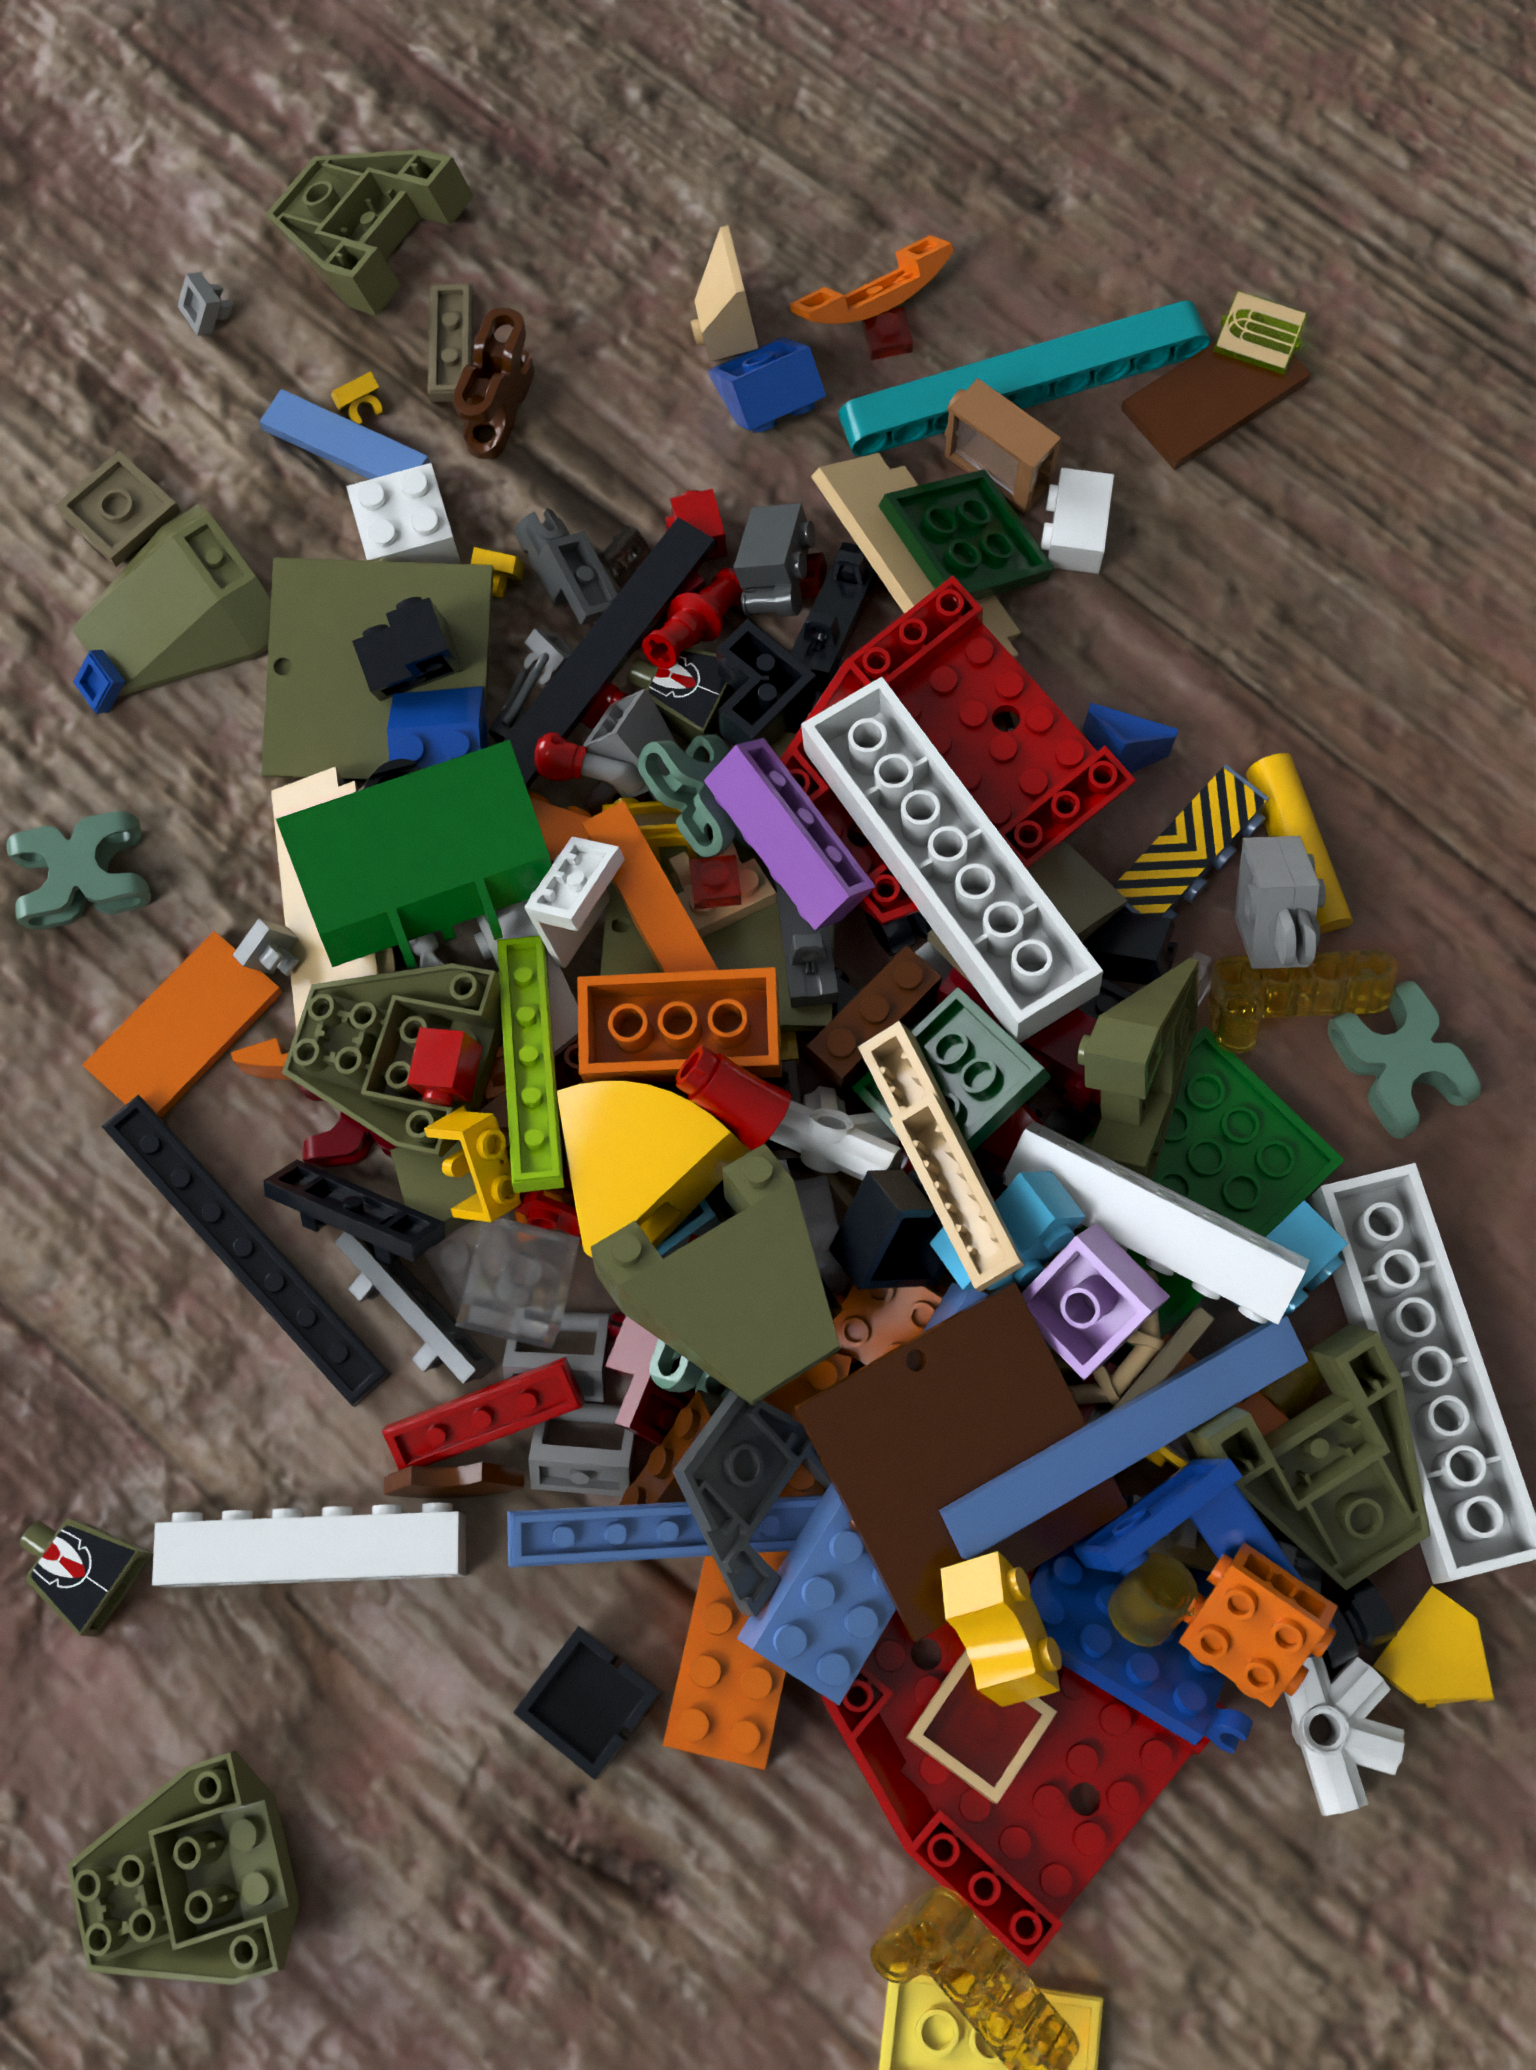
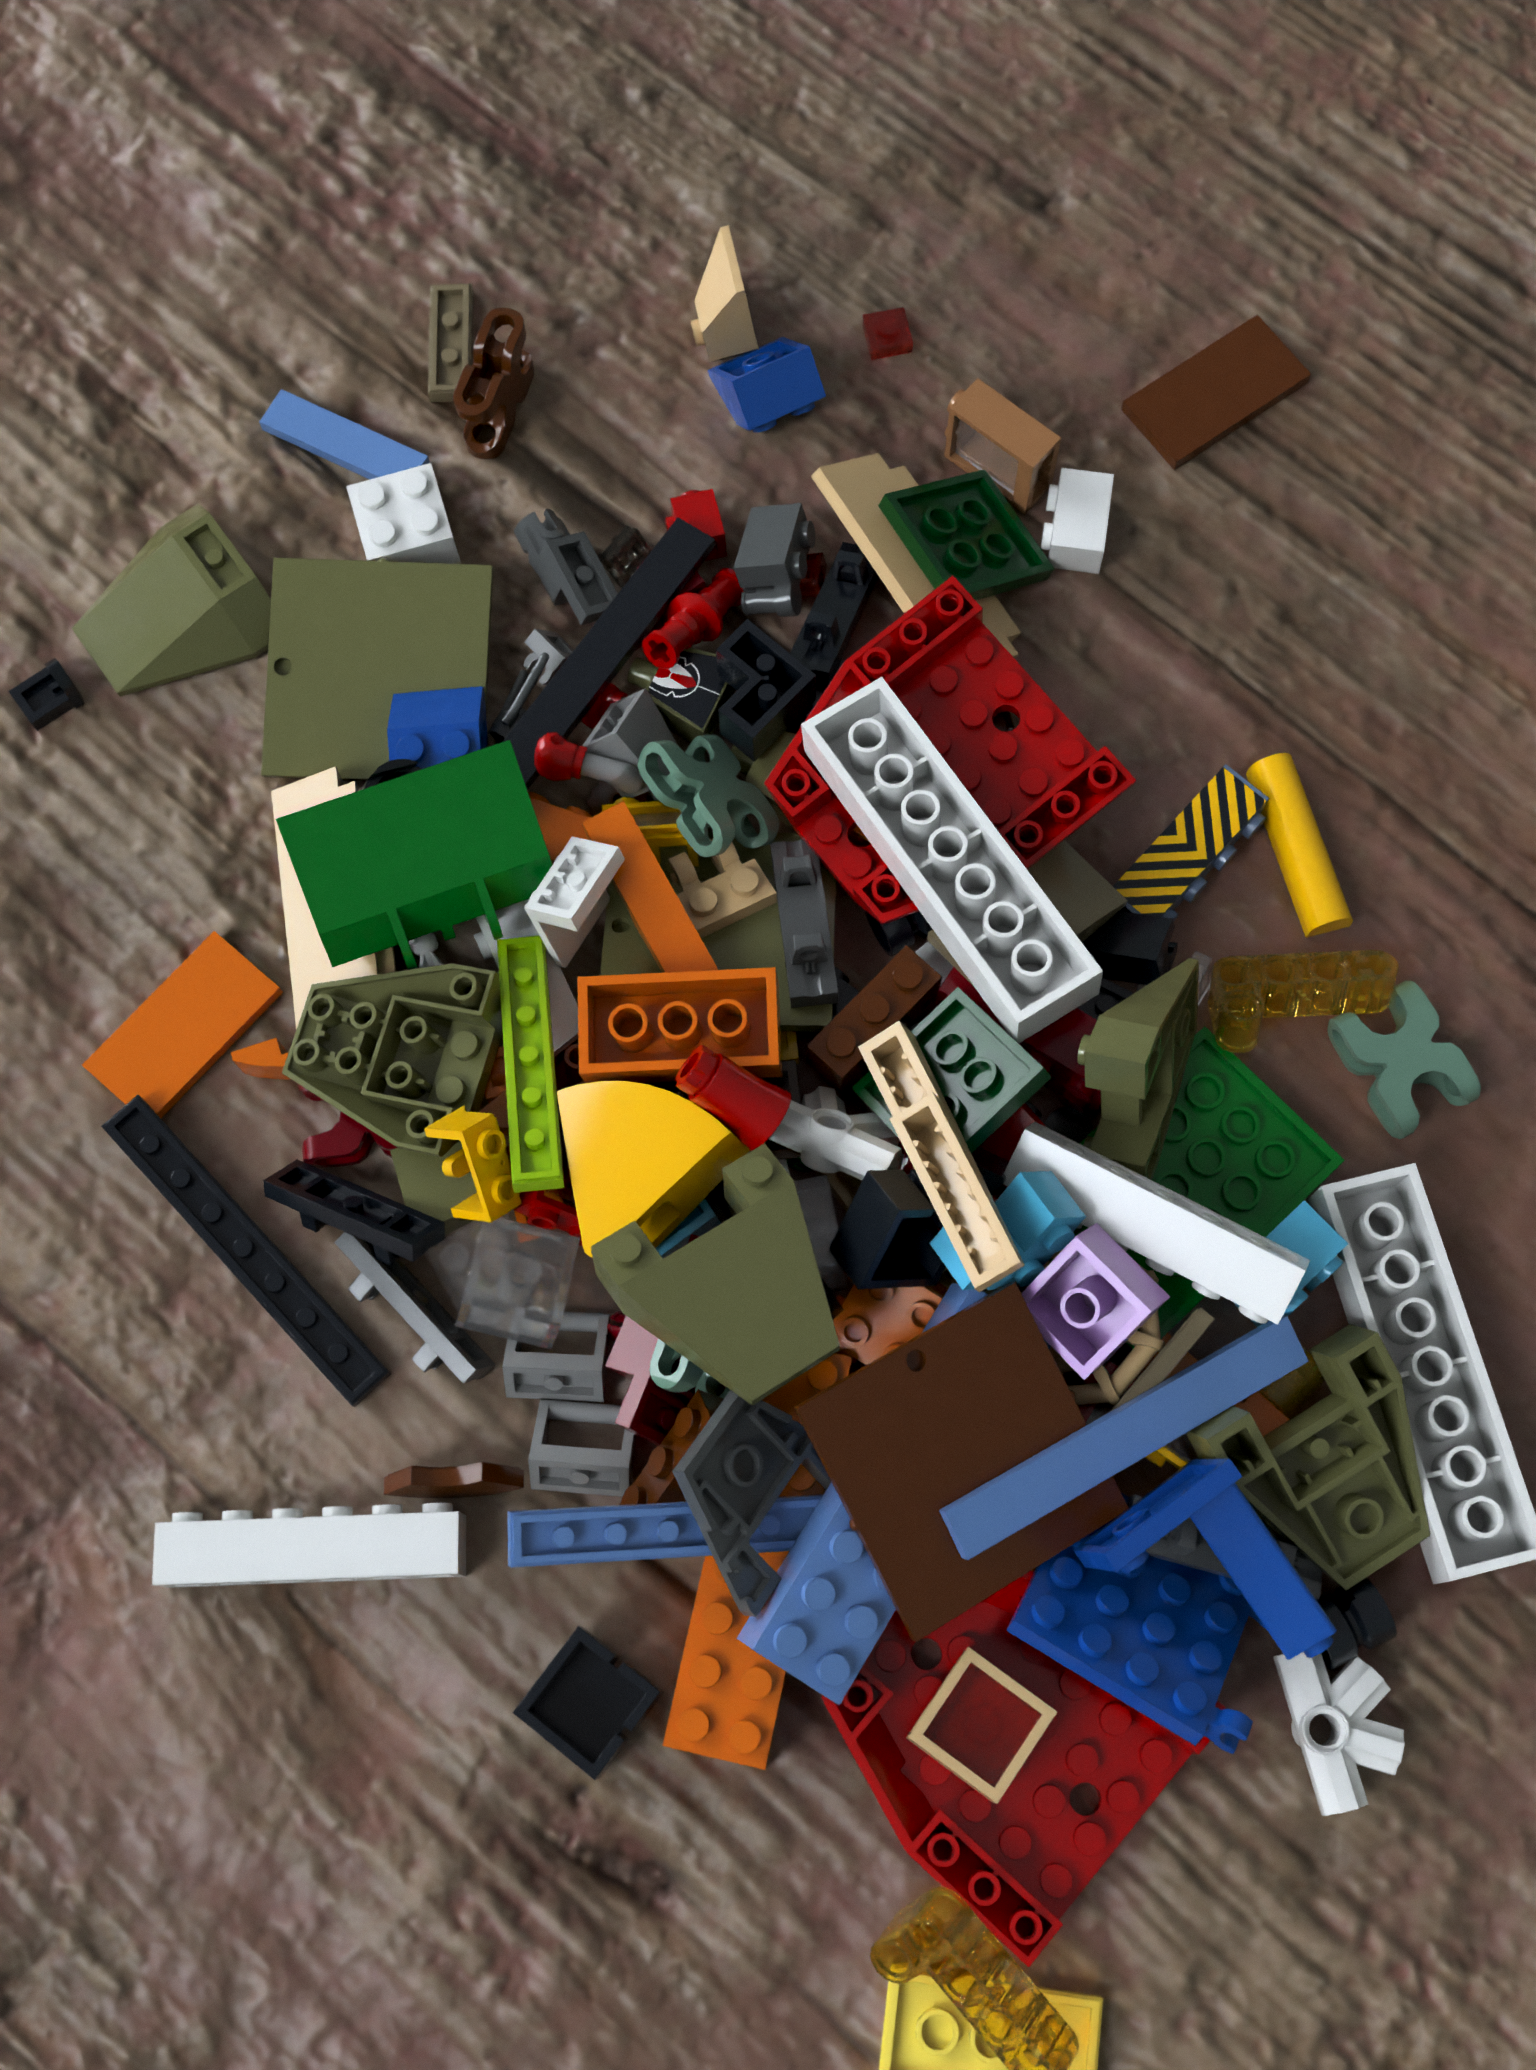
sand green piece [6,811,151,930] -> none
torso [20,1518,153,1637] -> none
dark tan plate [54,450,181,567] -> none
olive wedge [67,1751,300,1985] -> none
blue tile [73,649,126,714] -> none
light grey tile [177,272,233,336] -> none
light grey tile [233,918,299,976] -> none
olive wedge [265,149,474,316] -> none
yellow tile [330,371,382,425] -> none
black brick [352,597,464,701] -> none
red tile [381,1357,585,1470] -> none
red brick [407,1027,483,1107] -> none
yellow tile [470,547,526,598] -> none
clear red plate [689,855,741,910] -> none
medium lavender brick [704,738,876,931] -> none
orange slope [789,235,954,324] -> none
teal beam [837,300,1211,457] -> none
yellow brick [941,1551,1062,1707] -> none
blue slope [1083,703,1178,774] -> none
clear yellow piece [1108,1553,1198,1647] -> none
orange brick [1178,1542,1338,1708] -> none
piece [1213,290,1308,375] -> none
light grey brick [1234,836,1325,969] -> none
yellow slope [1372,1586,1494,1708] -> none
none -> black tile [9,658,85,731]

